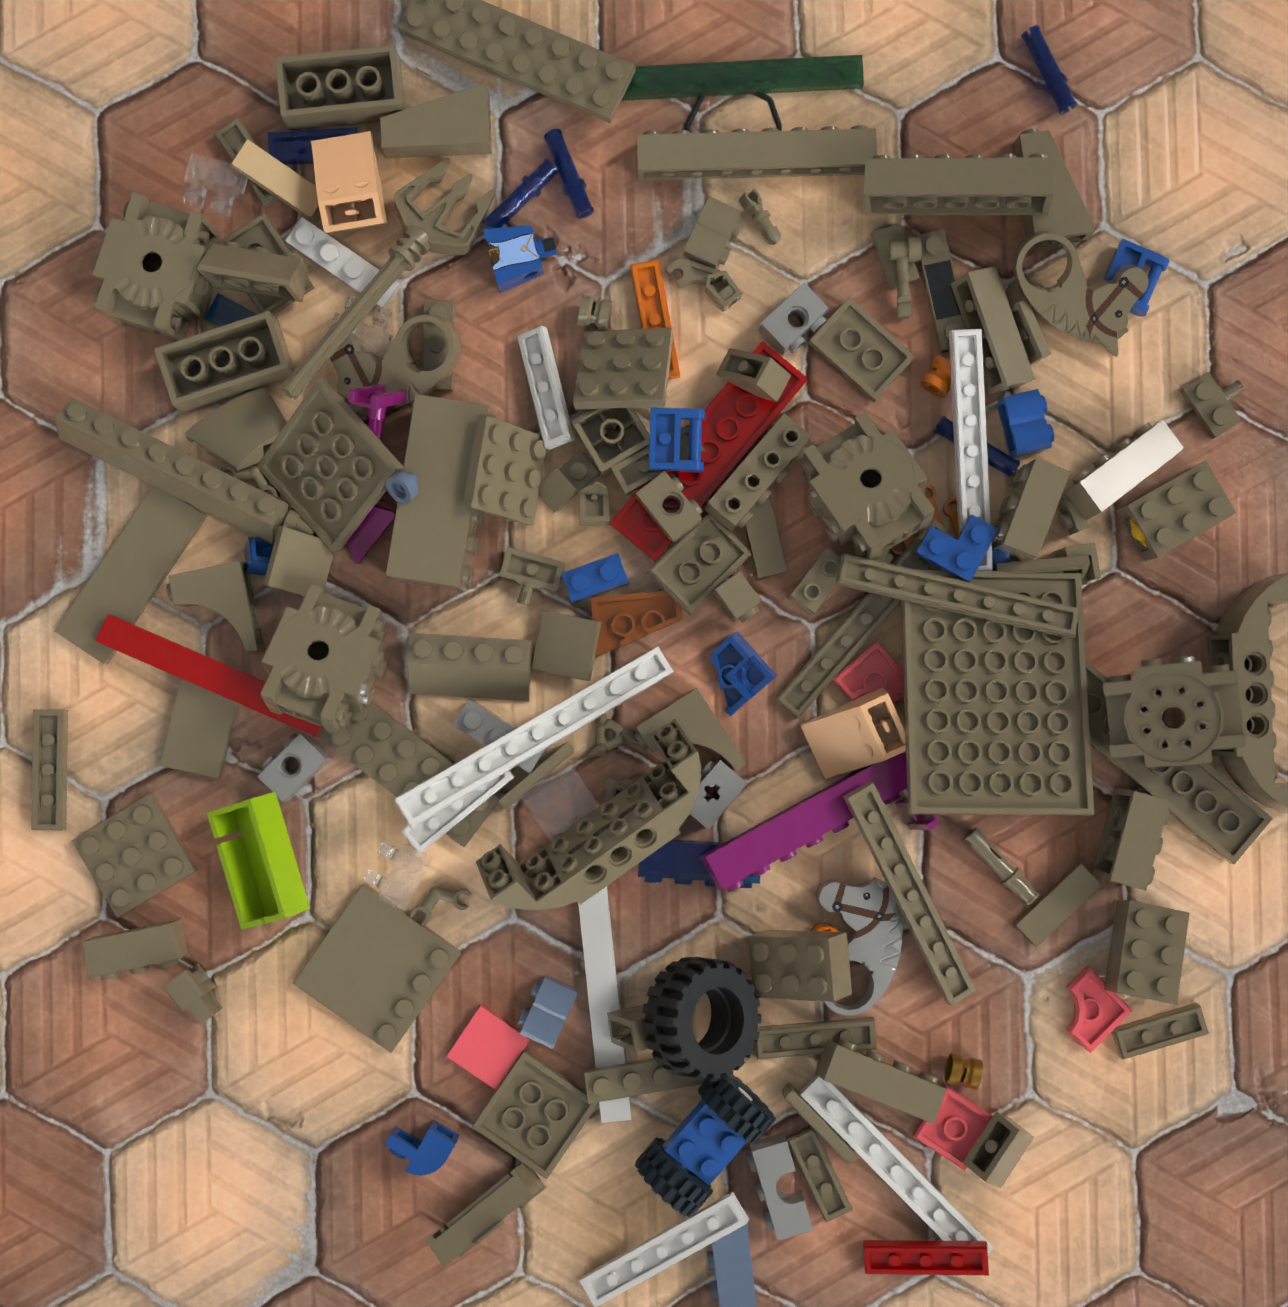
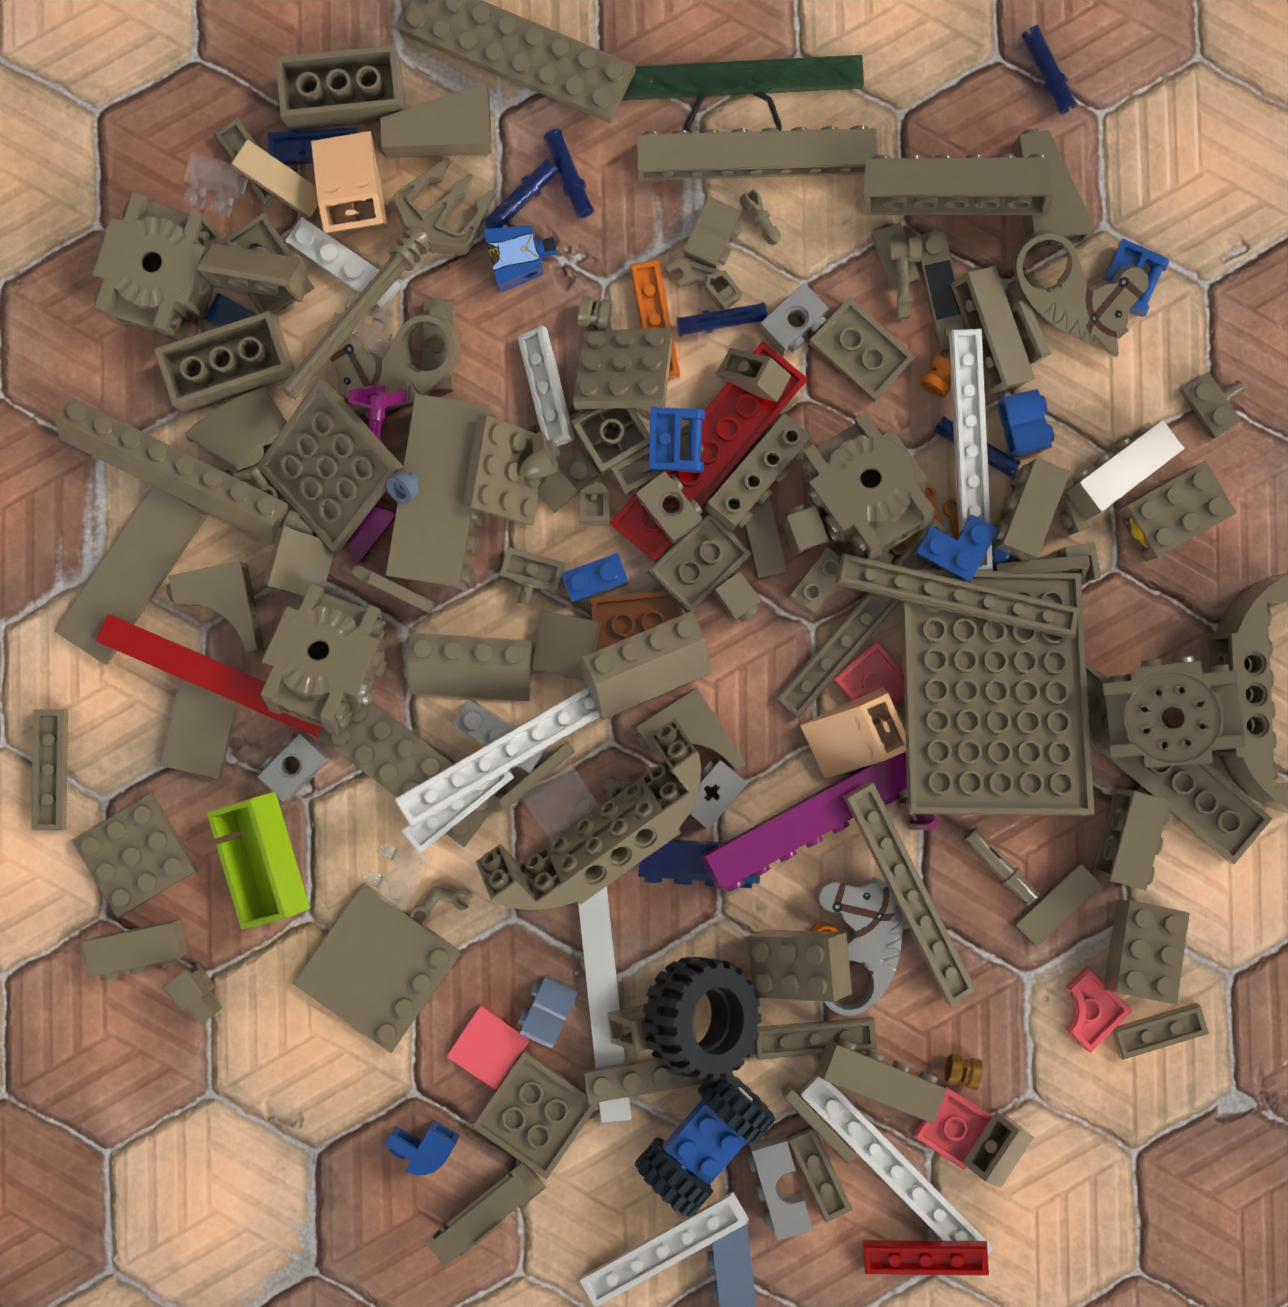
blue slope [244,537,274,575] -> none
dark tan piece [584,713,640,758] -> none
blue slope [710,631,777,716] -> none
none -> dark tan piece [353,566,436,614]
none -> dark tan plate [519,431,560,479]
none -> dark tan slope [578,611,711,720]
none -> clear blue pin [676,302,767,337]
none -> dark tan brick [781,504,828,557]

